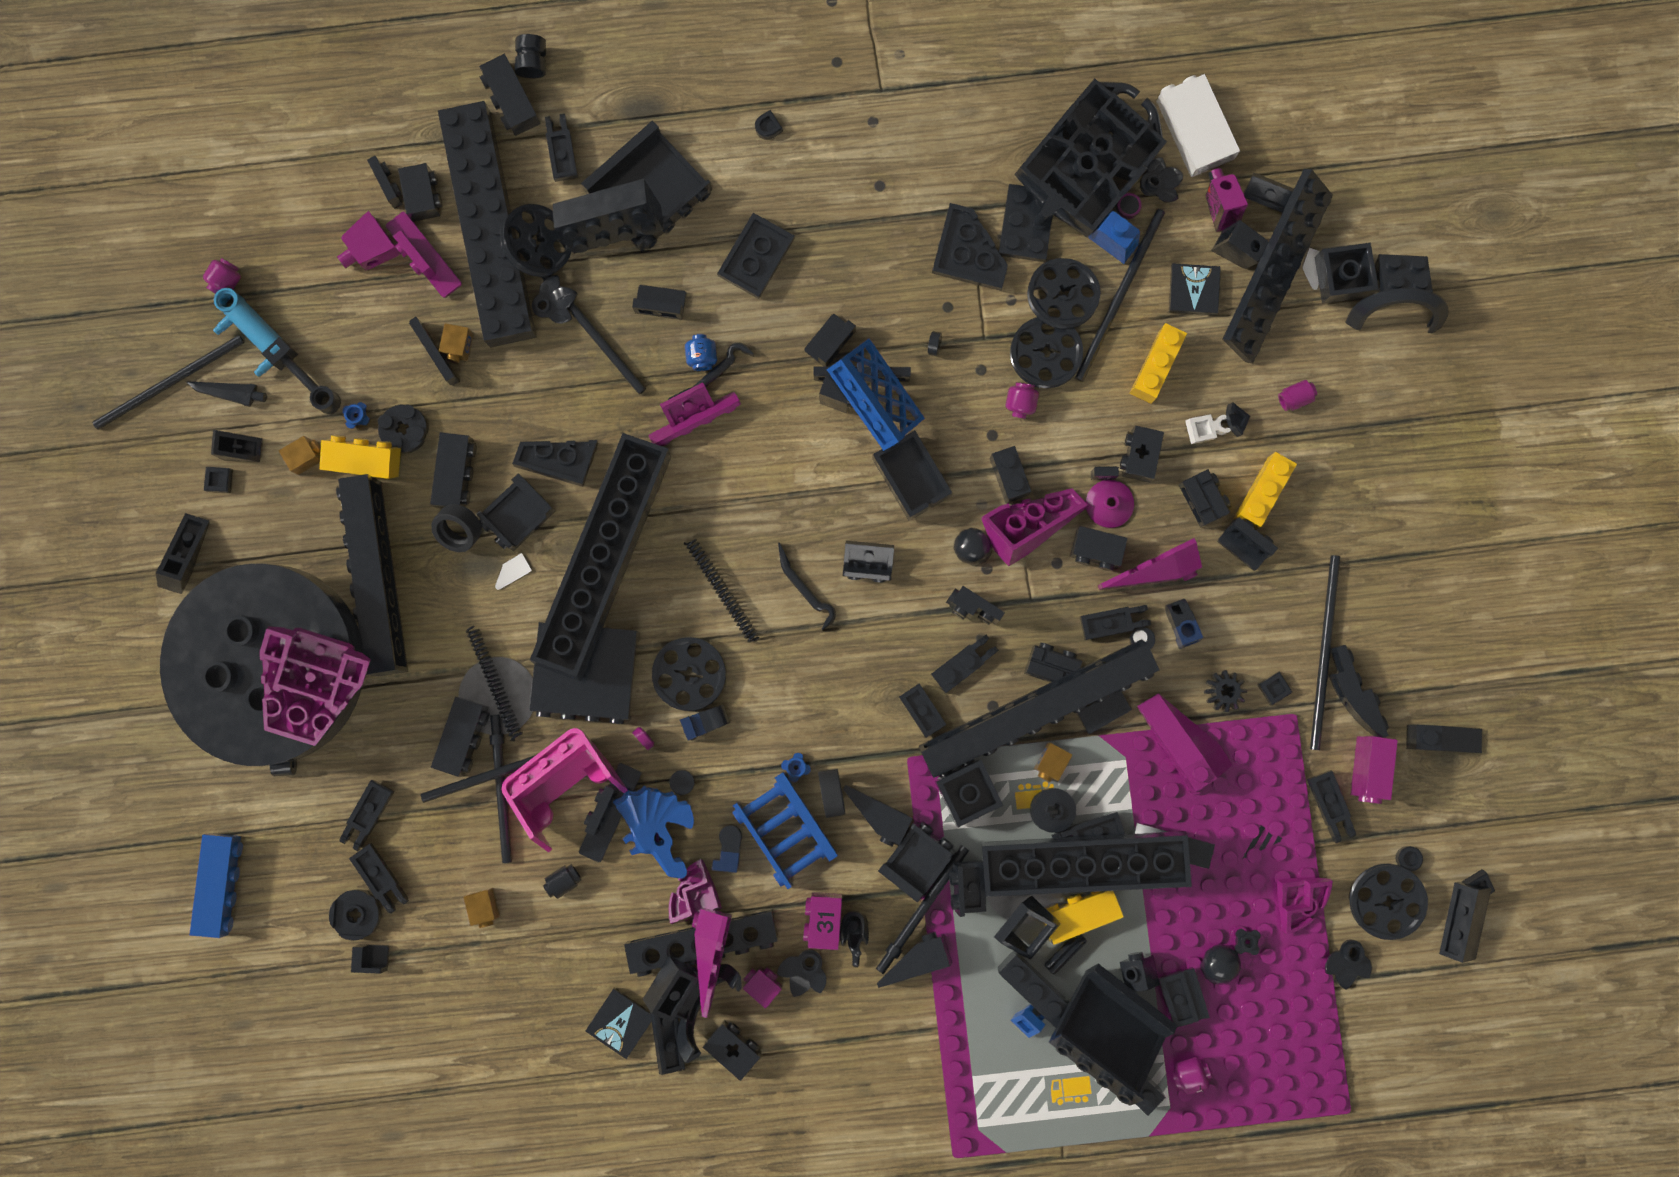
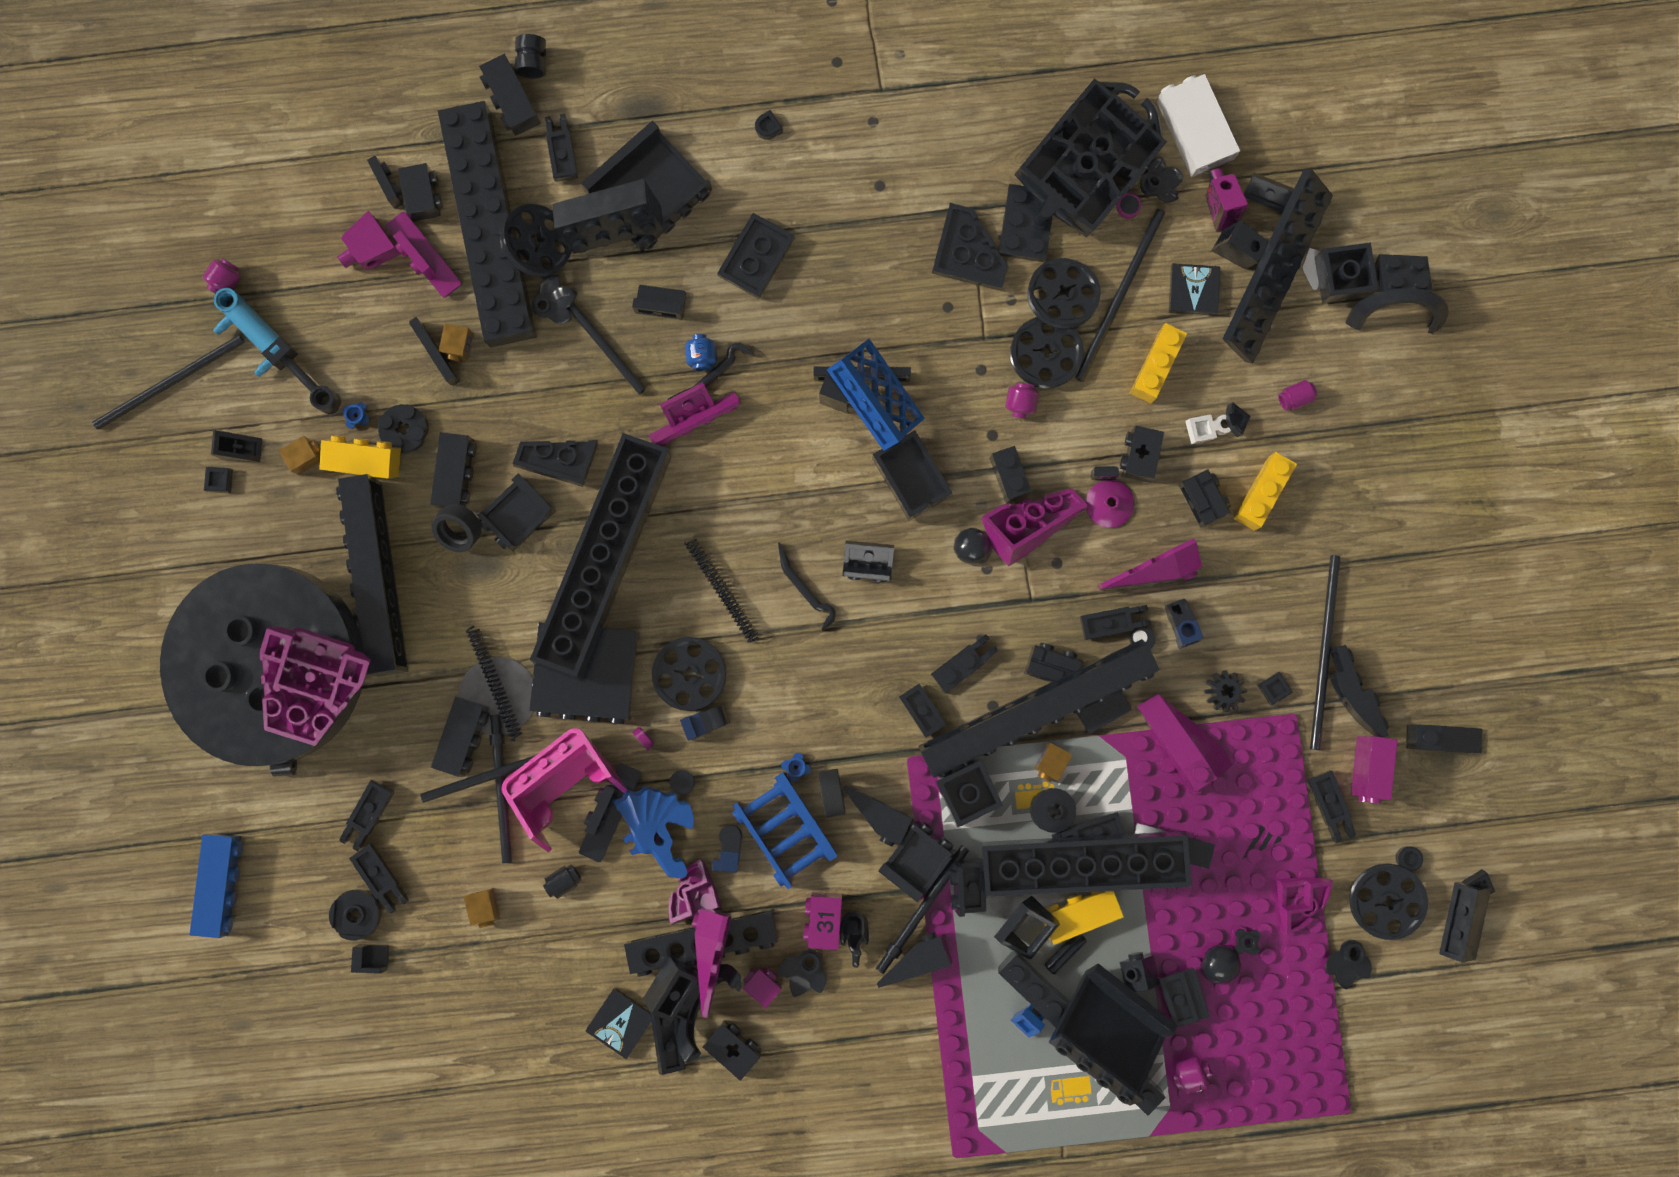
black slope [156,513,210,594] -> none
black bar [185,381,267,407] -> none
white sticker [495,553,532,590] -> none
black panel [804,314,856,366] -> none
black tile [928,331,942,356] -> none
black plate [946,586,1005,625] -> none
black brick [1070,526,1128,571] -> none
blue torso [1088,211,1140,264] -> none
black bracket [1217,517,1278,571] -> none

